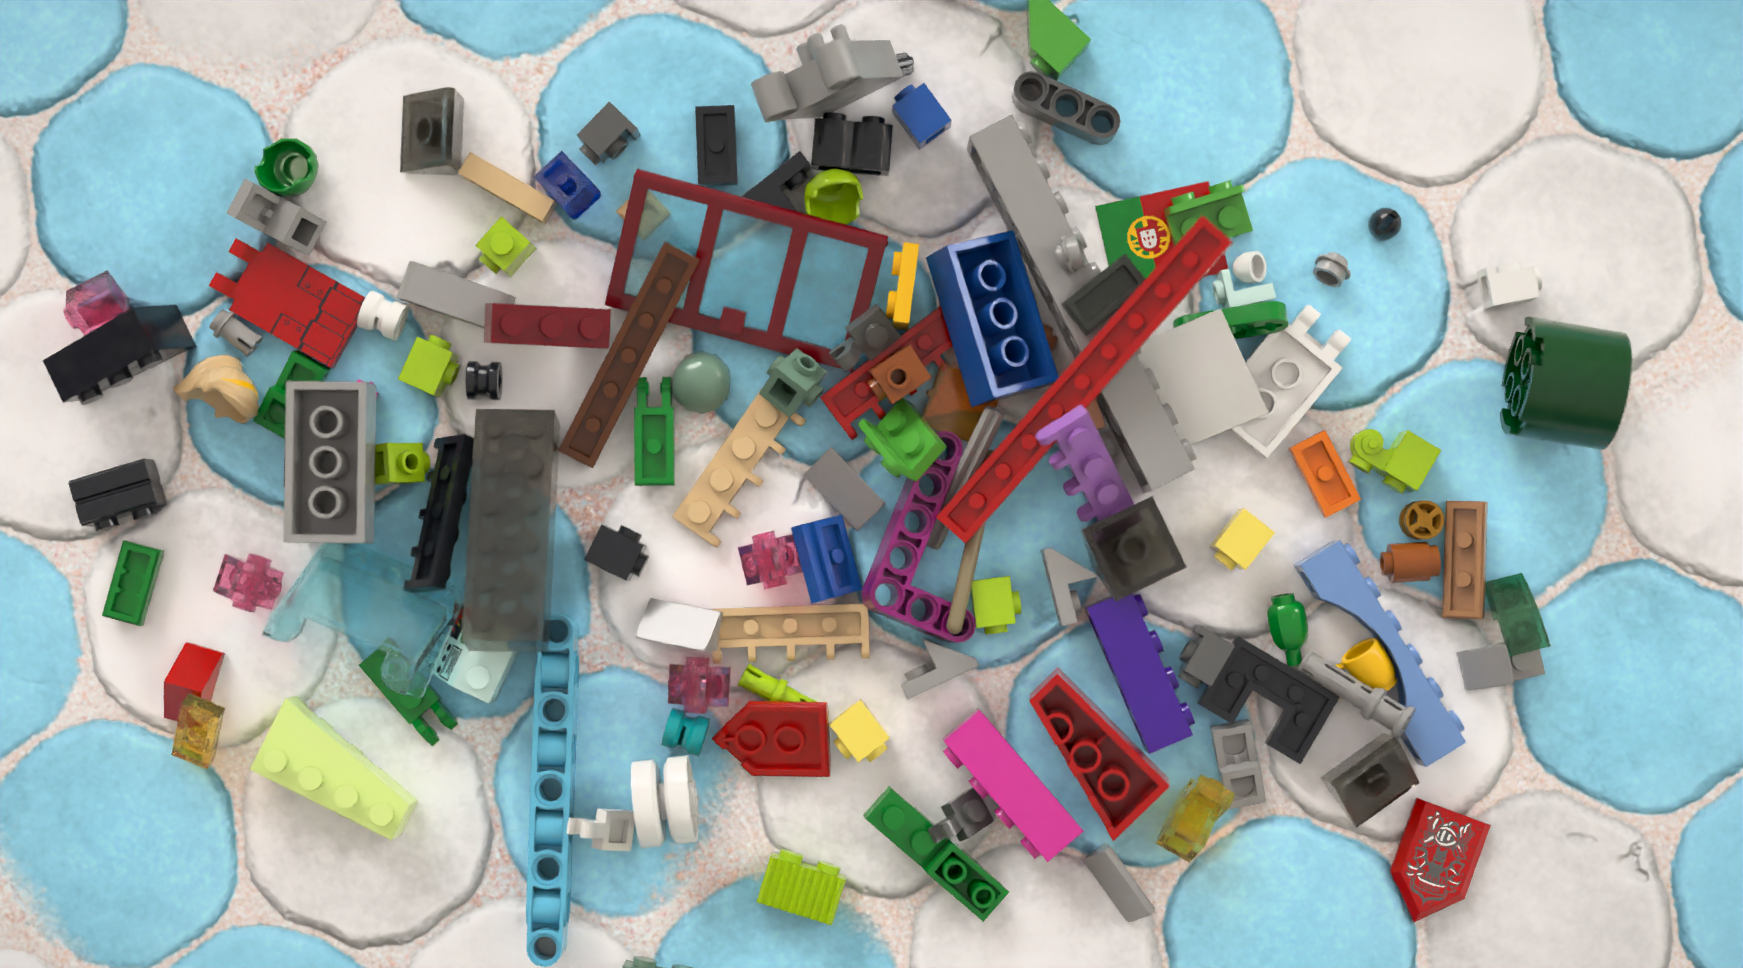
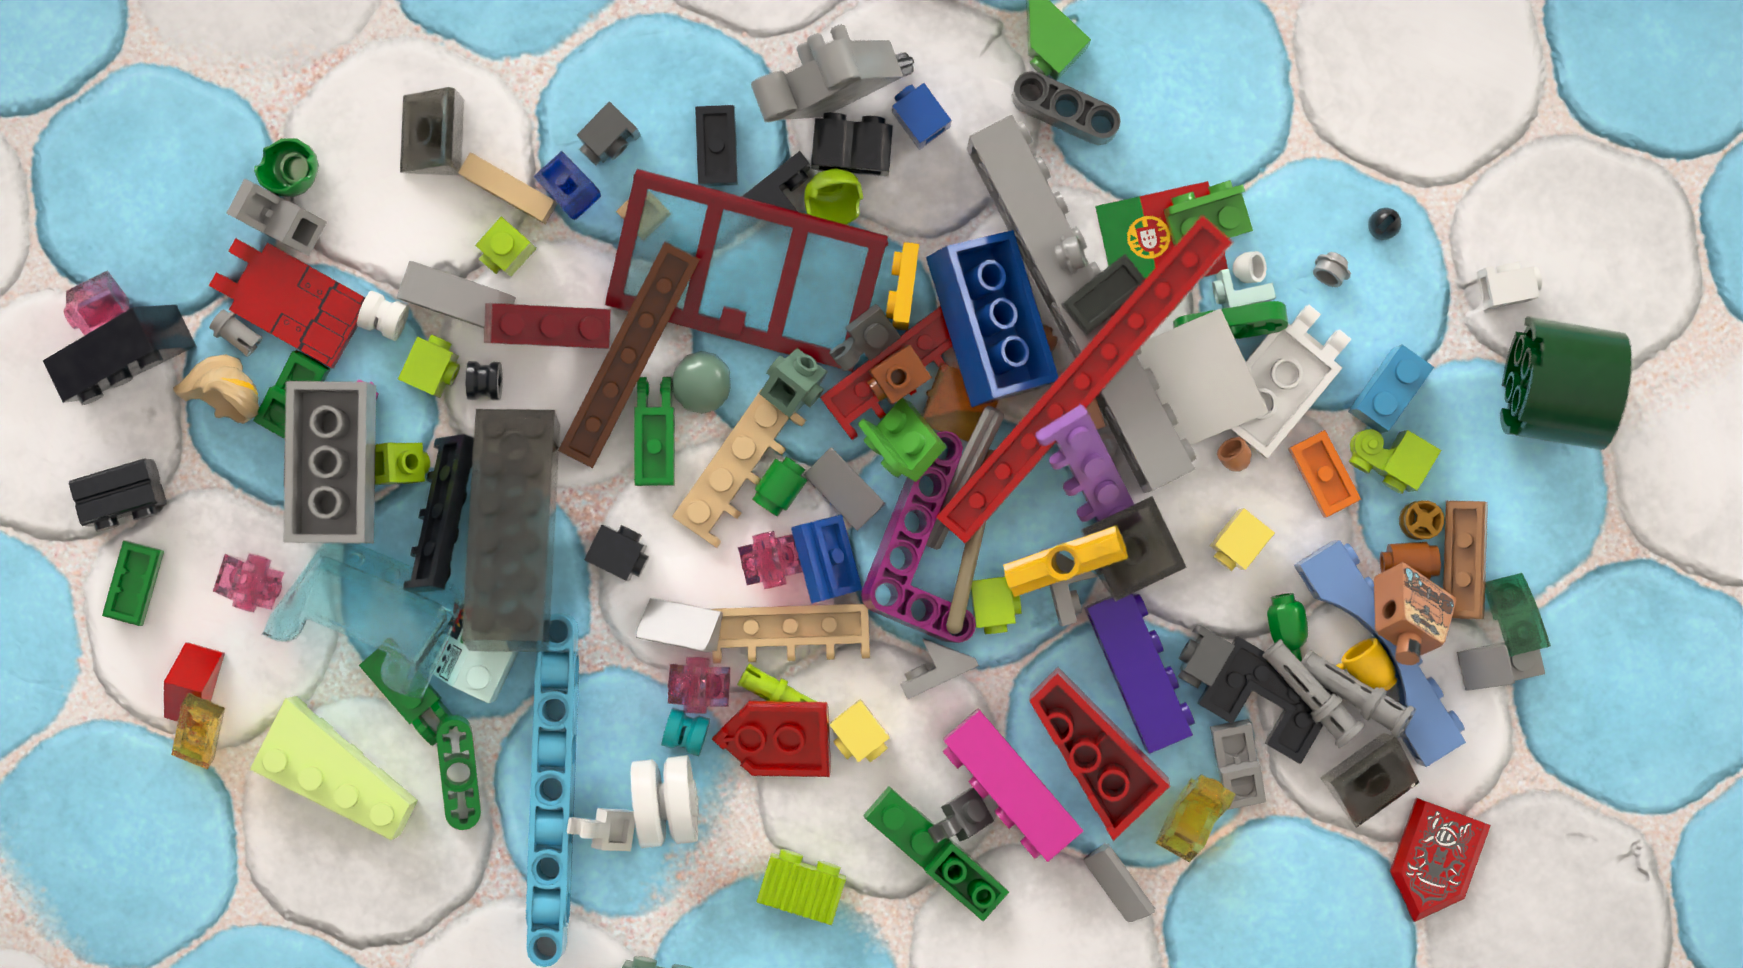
none -> green beam [436,715,481,830]
none -> green brick [752,456,808,517]
none -> yellow piece [1003,525,1128,597]
none -> nougat hinge [1217,437,1252,472]
none -> light grey pin [1262,639,1365,748]
none -> dark azure brick [1348,344,1434,434]
none -> nougat torso [1374,562,1456,665]

